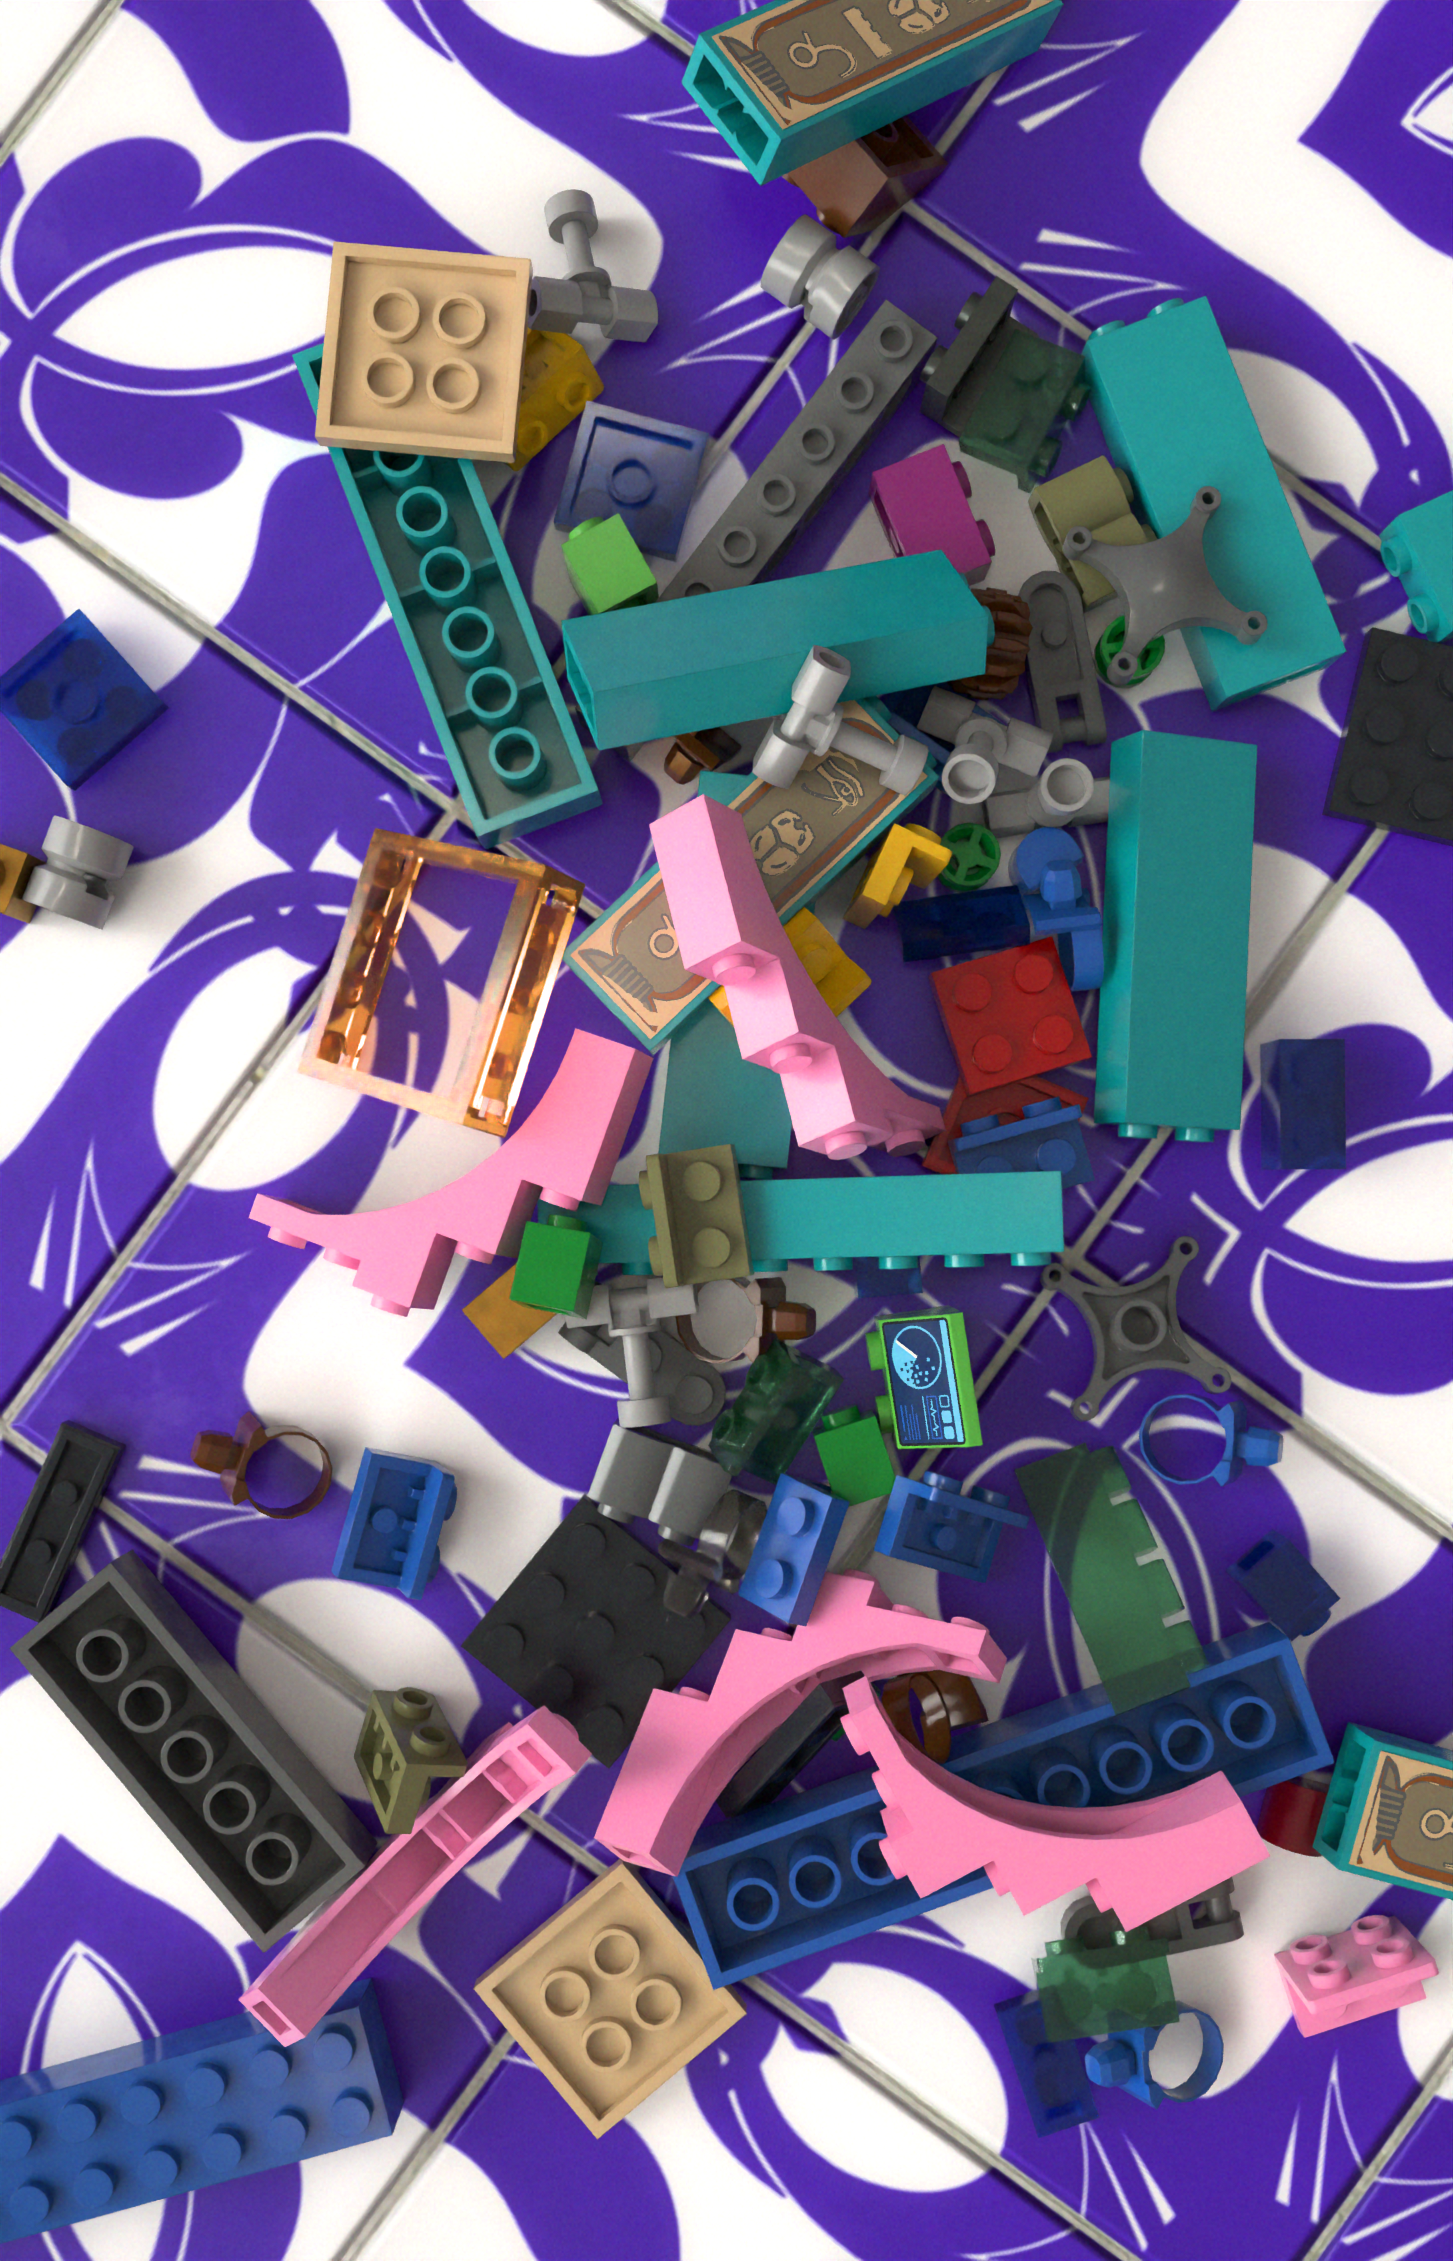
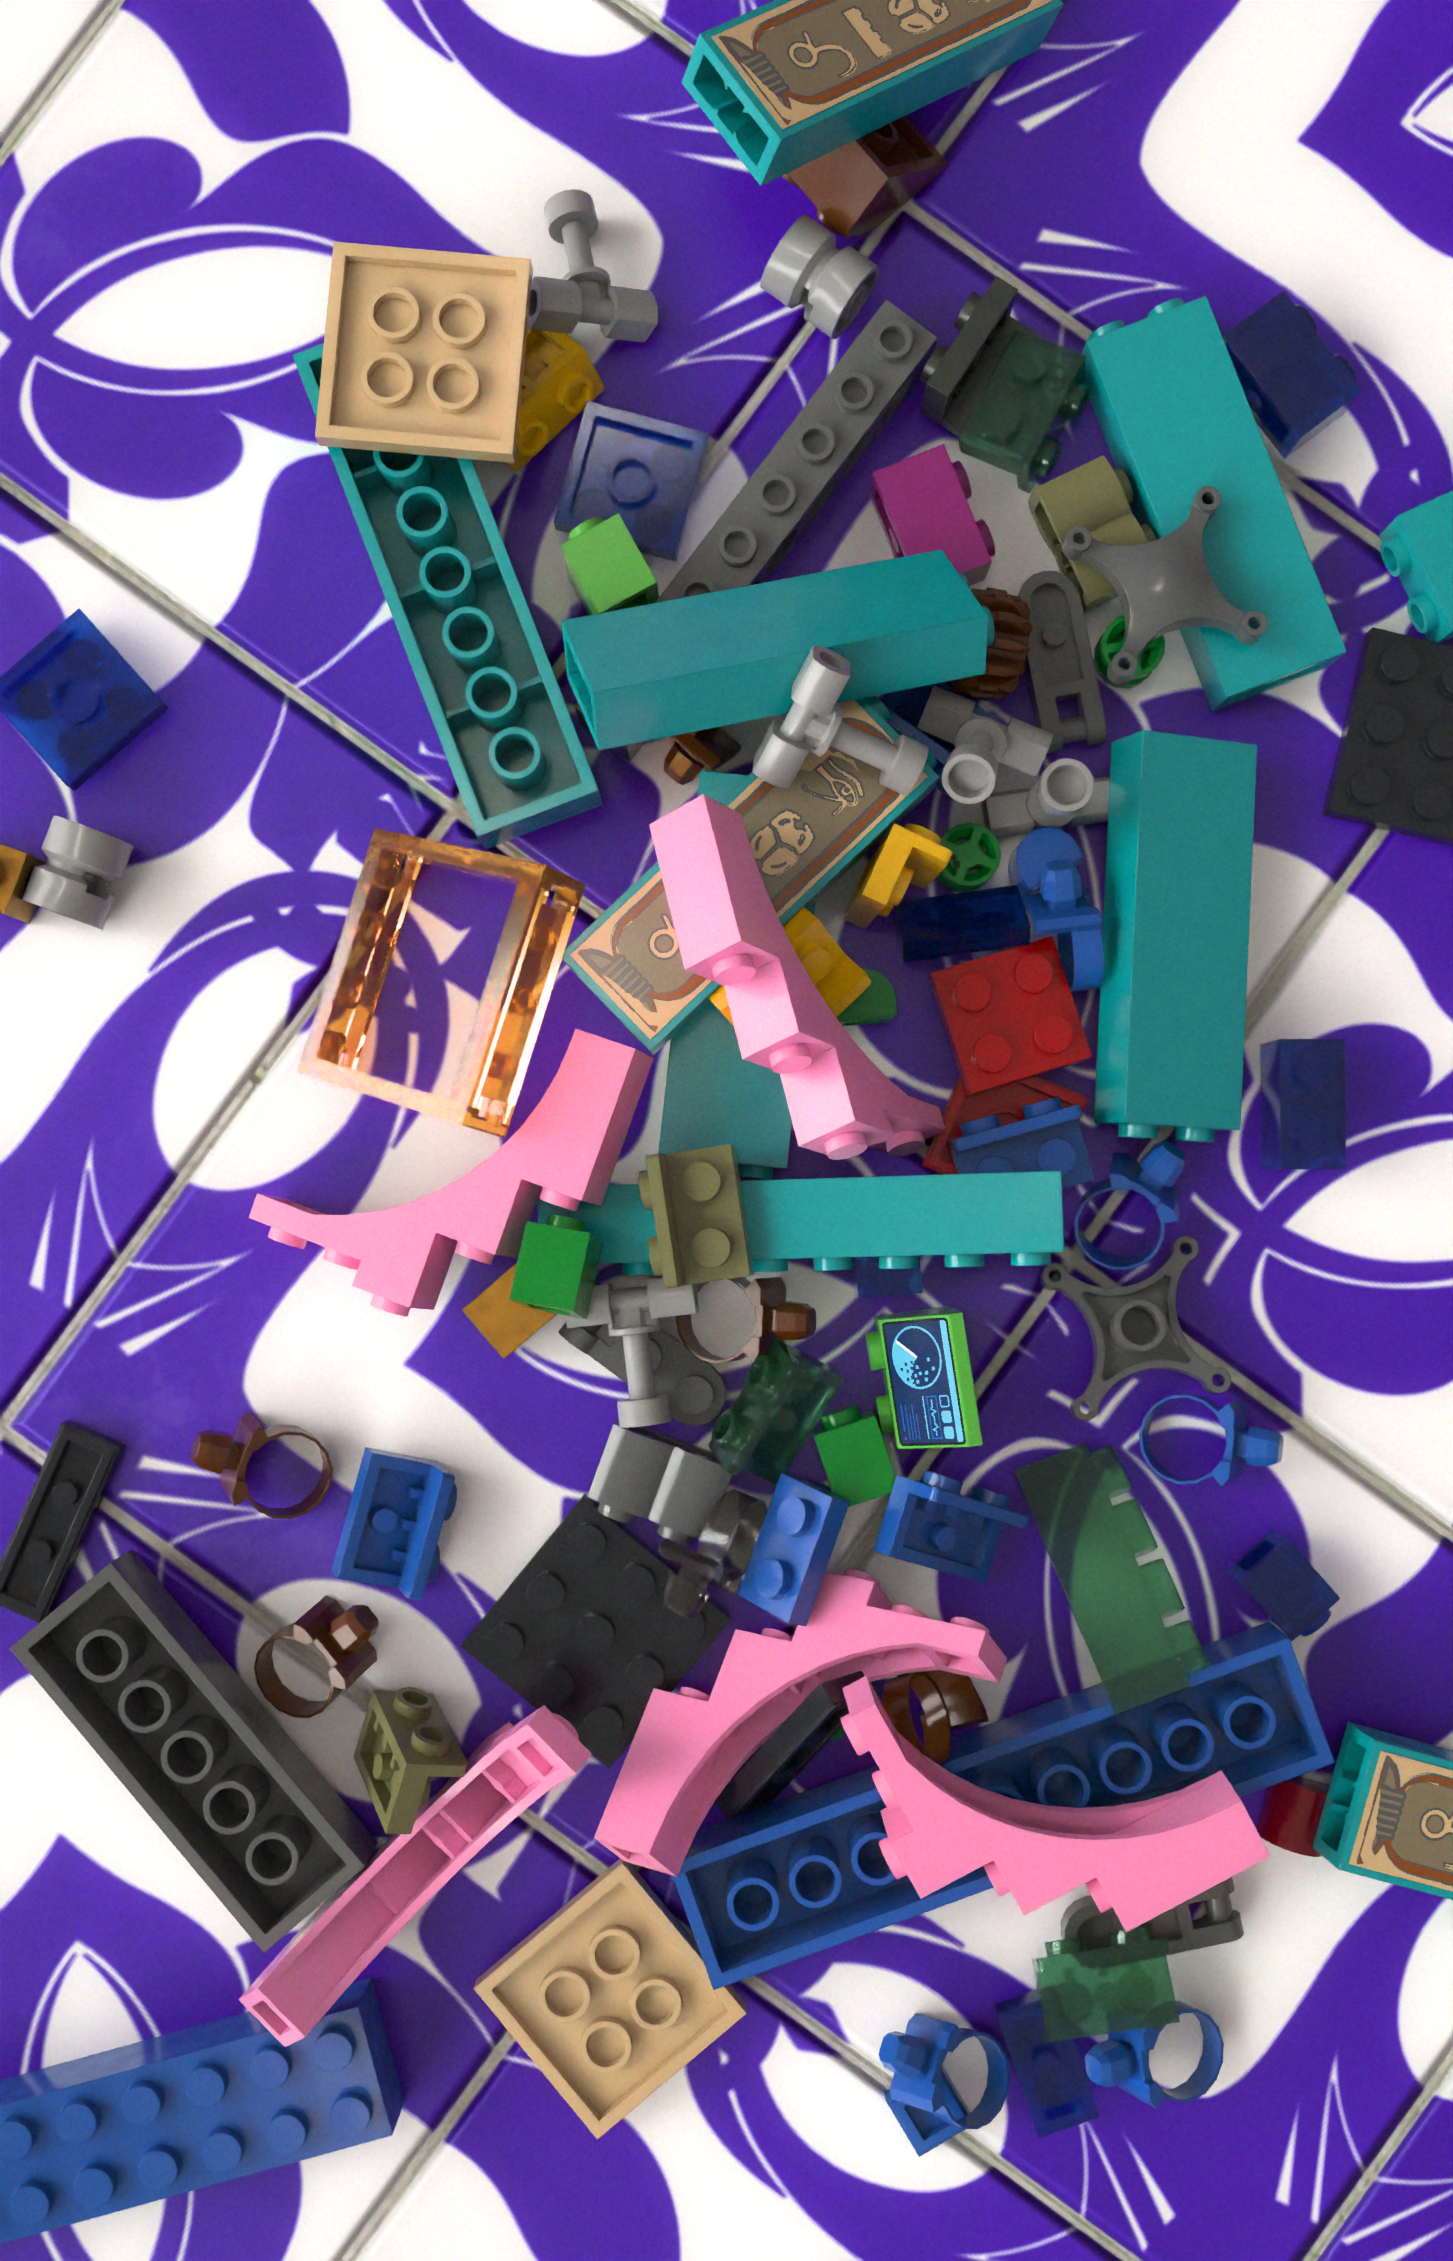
bright pink bracket [1274,1915,1439,2038] -> none
none -> reddish brown piece [254,1596,379,1718]
none -> green brick [836,969,897,1026]
none -> blue piece [878,2013,1010,2129]
none -> blue tile [884,2065,971,2157]
none -> blue piece [1075,1140,1185,1270]
none -> clear blue brick [1223,290,1362,459]

